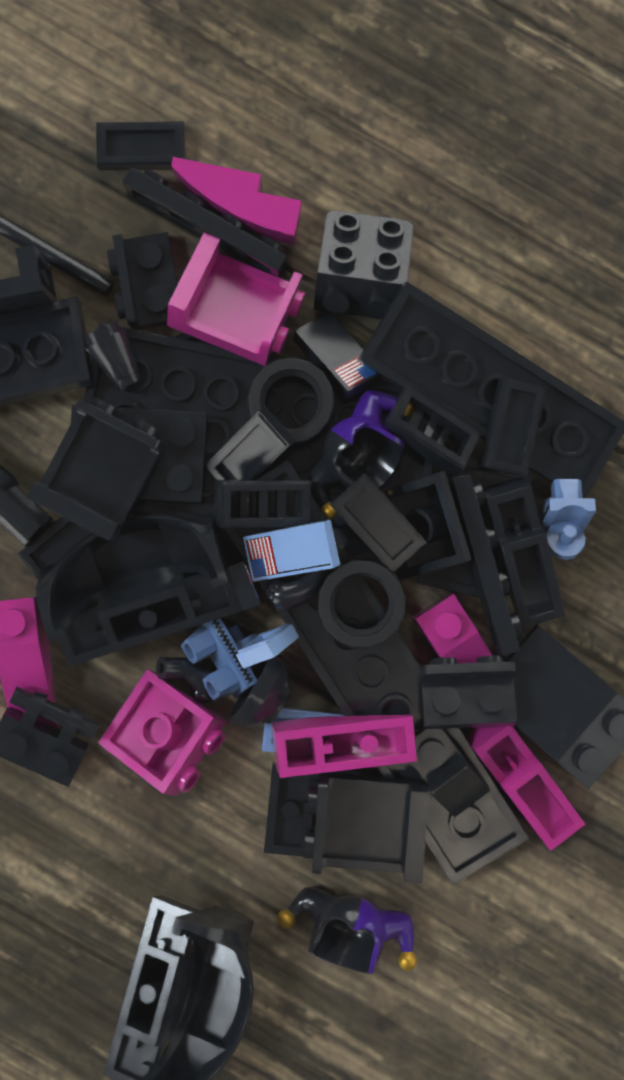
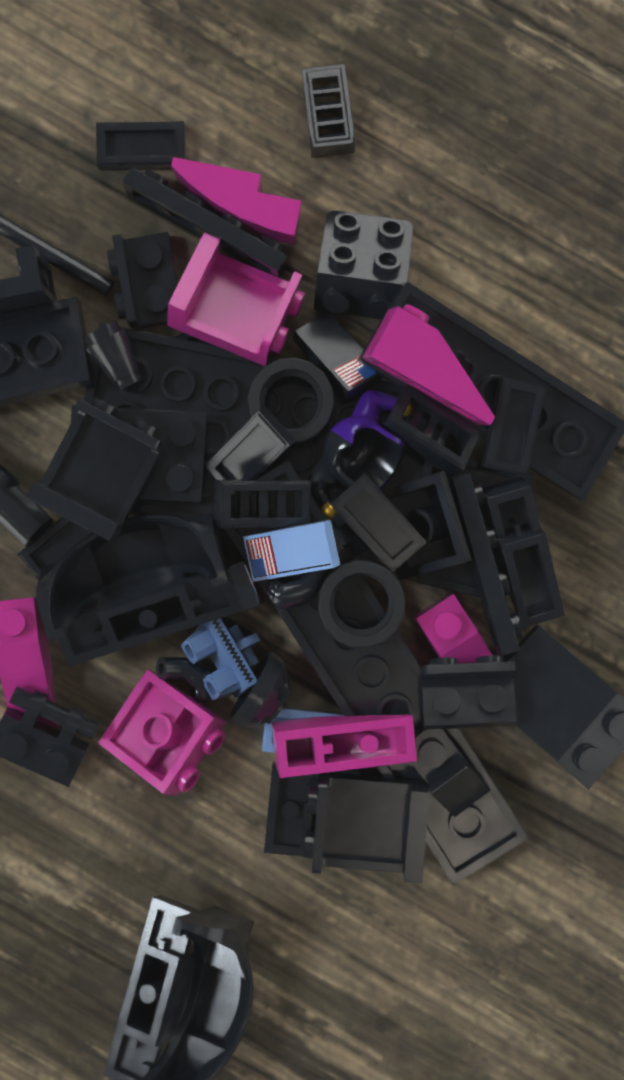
light blue tile [236,623,299,668] -> none
black piece [277,886,417,974] -> none
dark pink slope [464,726,586,851] -> none
medium blue hips [539,479,596,560] -> none
none -> black slope [301,64,355,158]
none -> dark pink slope [362,304,495,425]

